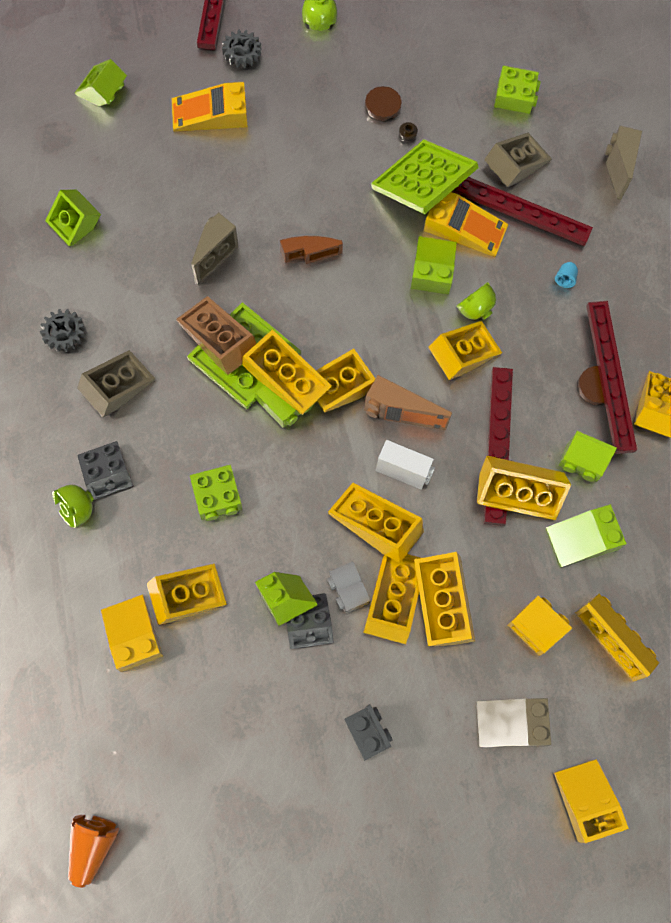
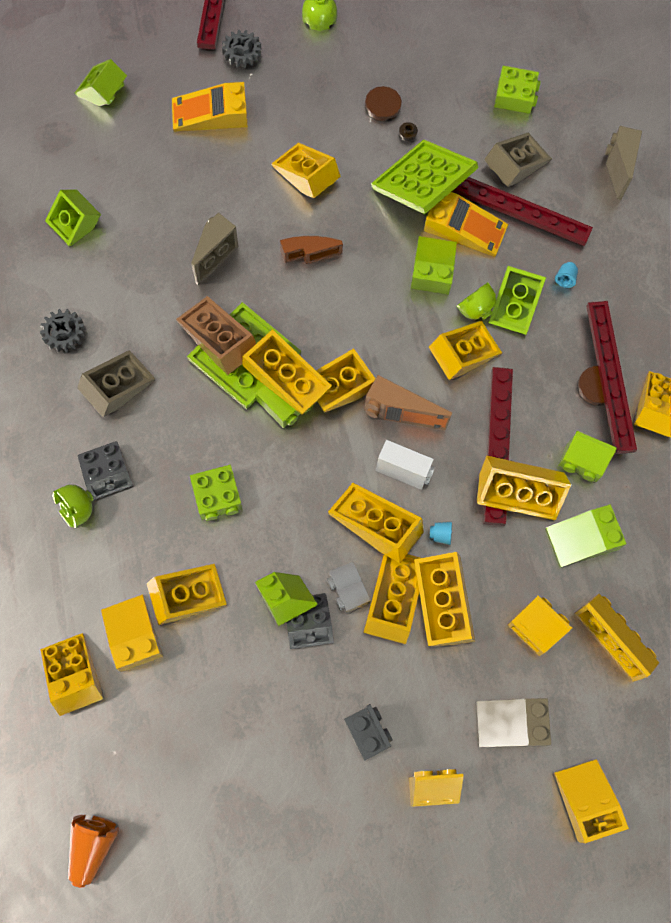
none -> yellow slope [40,633,103,716]
none -> yellow slope [271,143,341,198]
none -> yellow slope [409,769,464,807]
none -> medium azure hat [430,521,452,545]
none -> lime slope [489,266,546,335]

